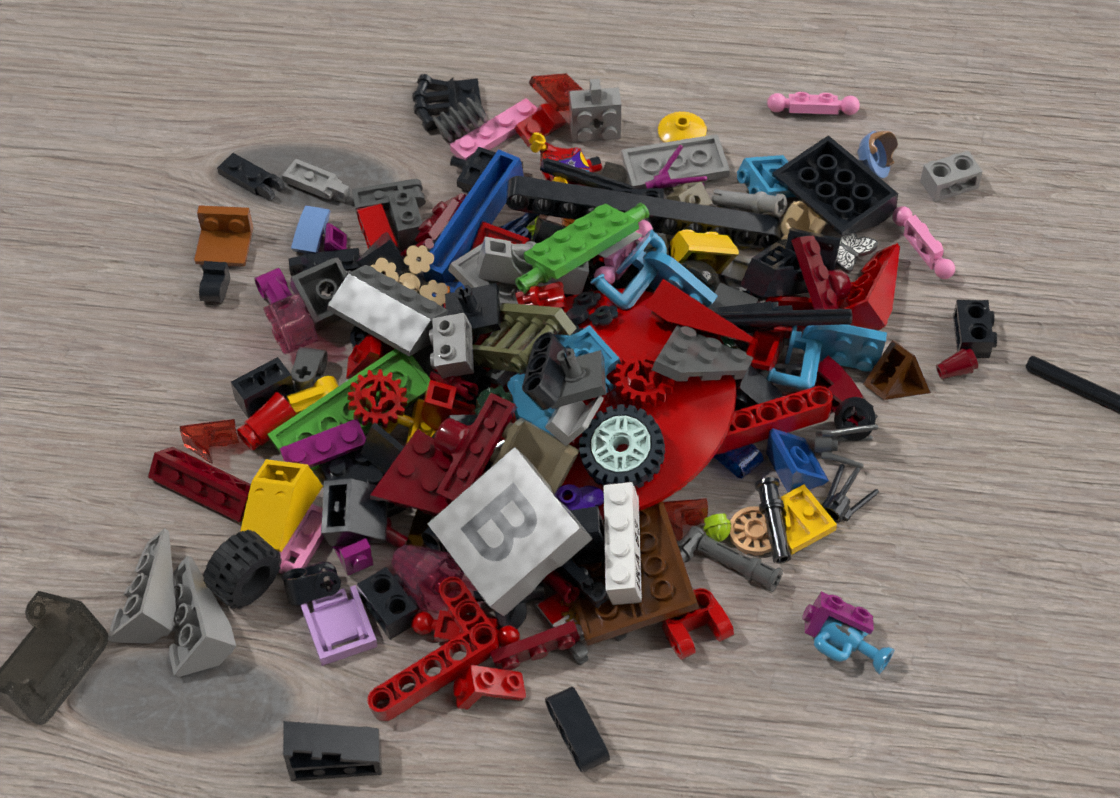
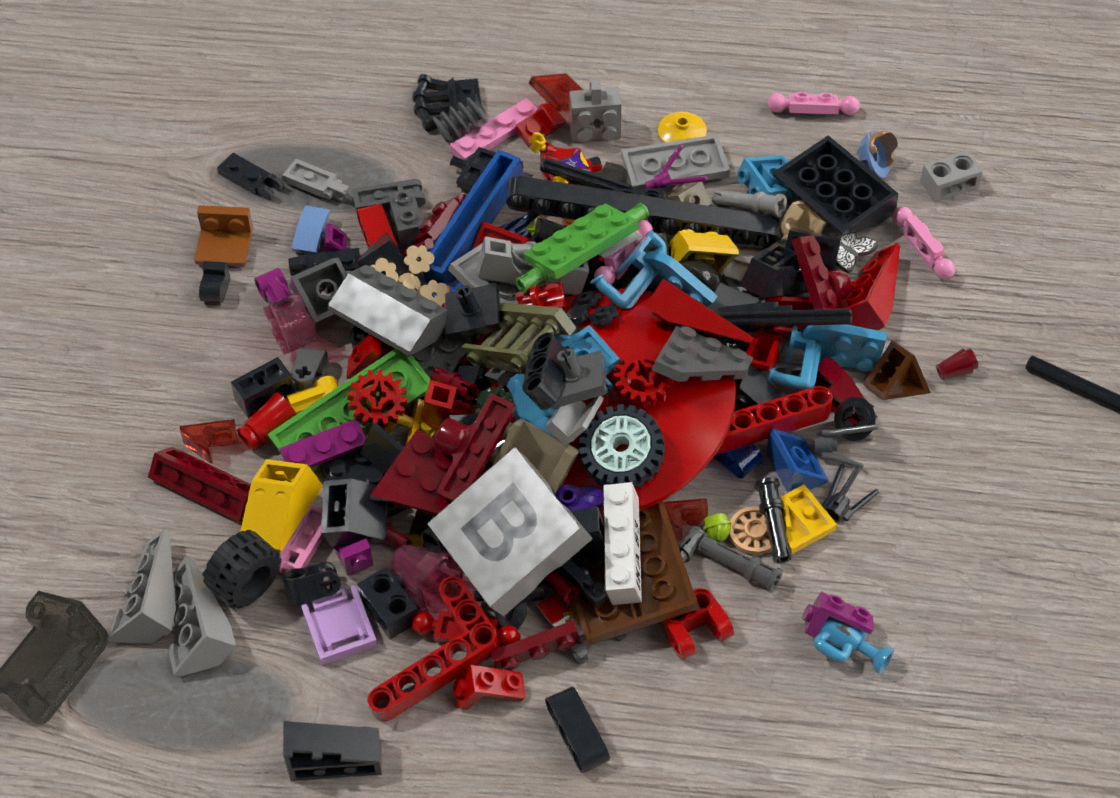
light grey brick [429,313,474,379] -> none
black brick [953,300,997,358] -> none

